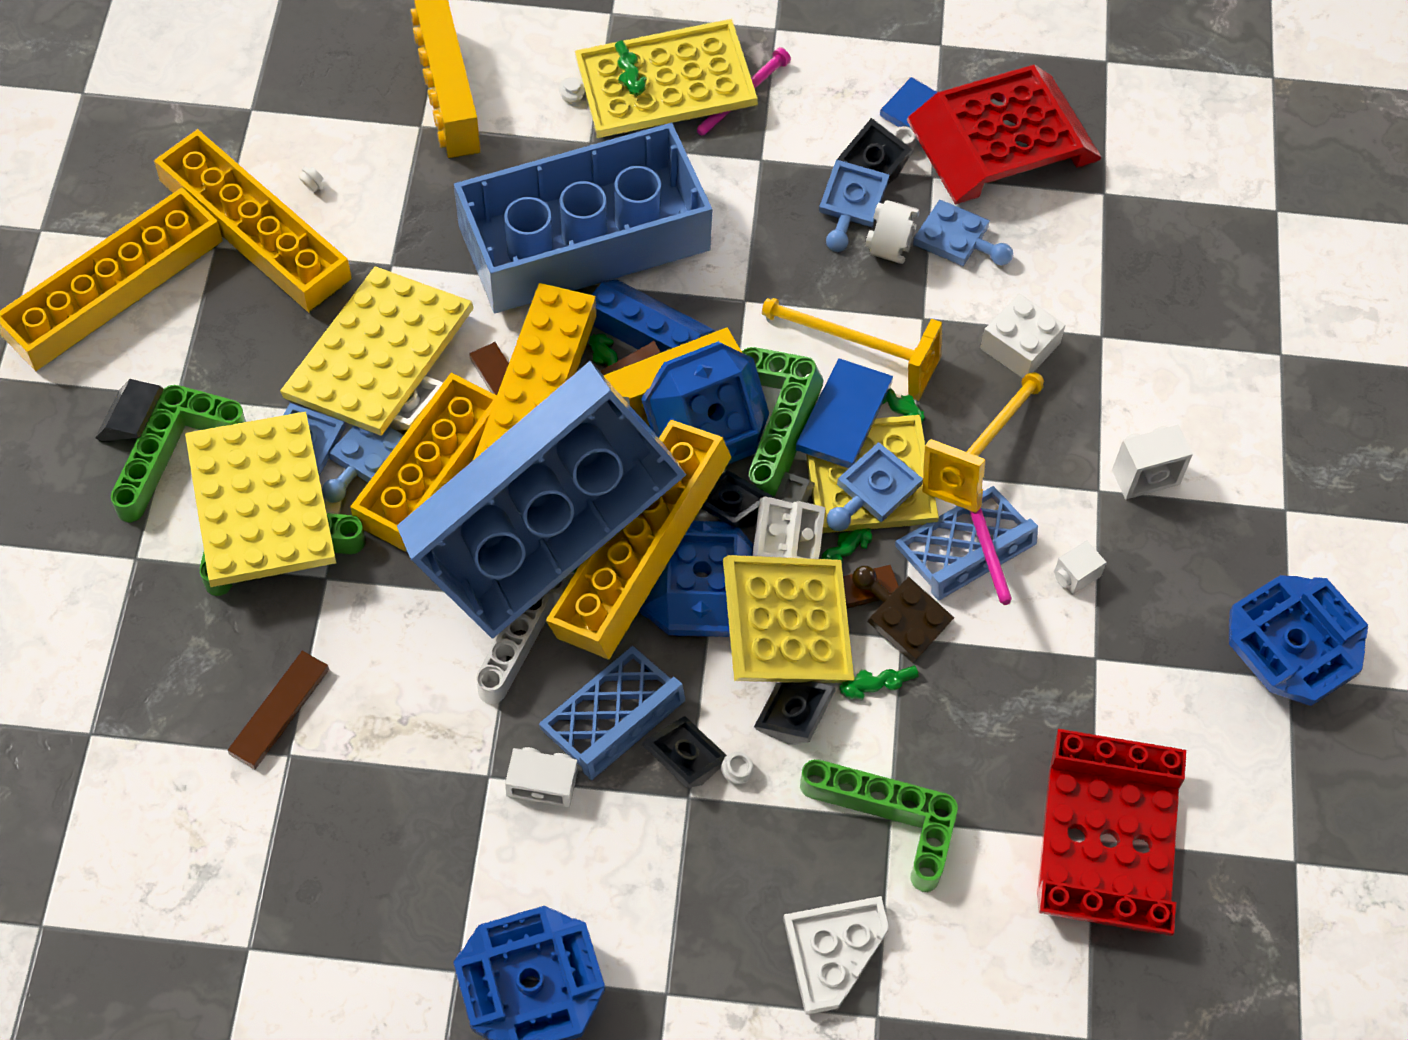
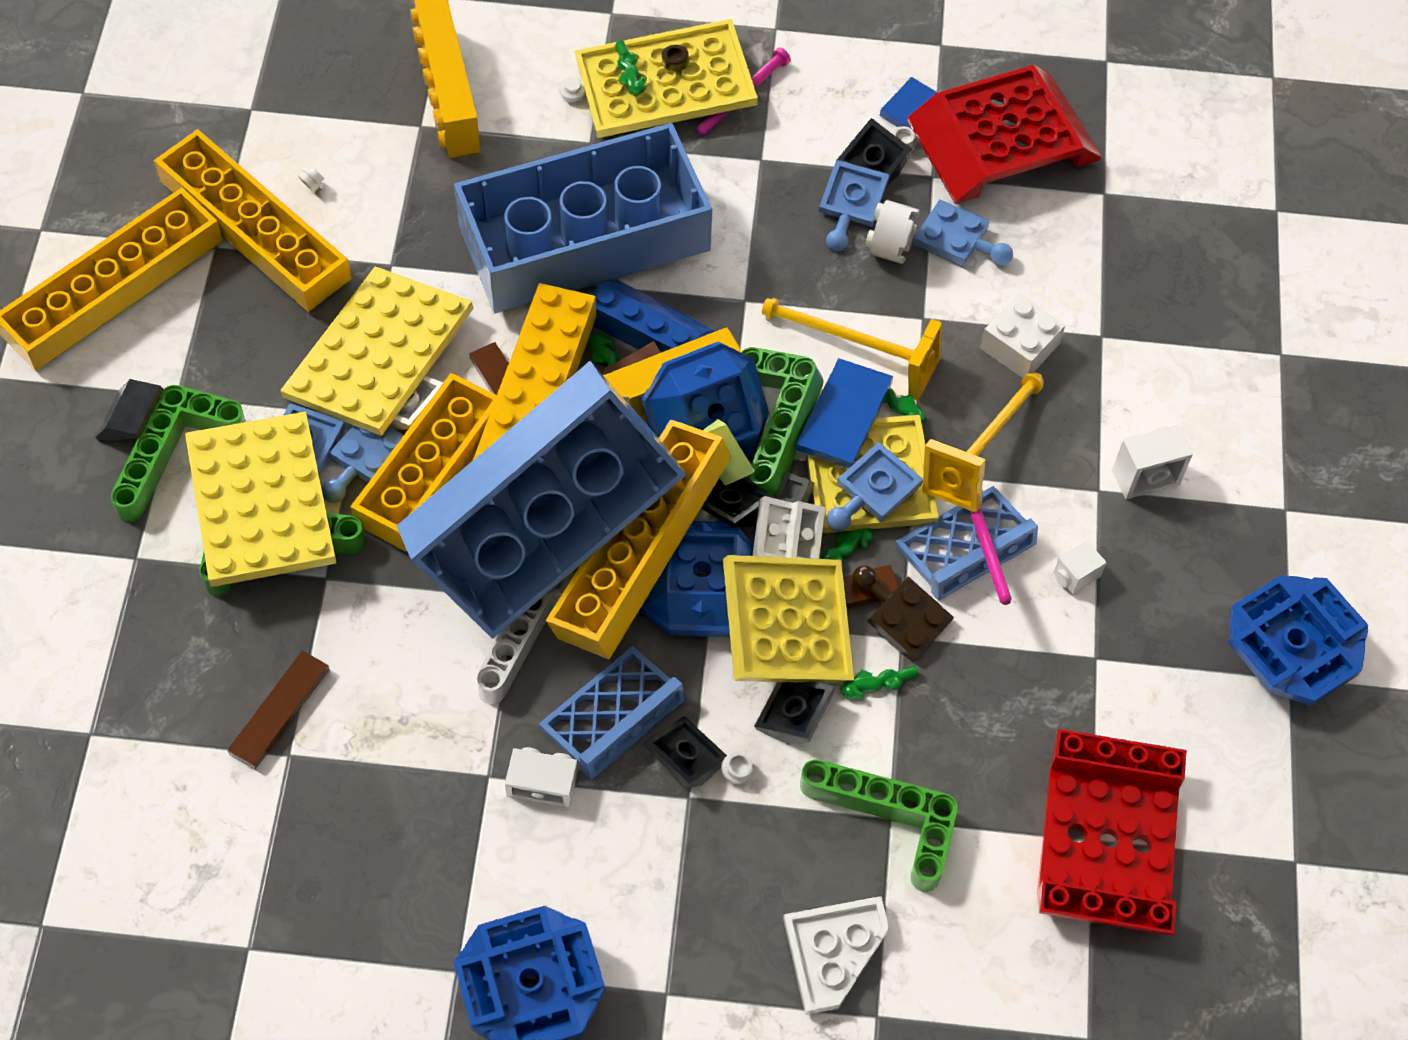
none -> dark brown tile [661,45,689,71]
none -> yellowish green slope [703,420,754,486]

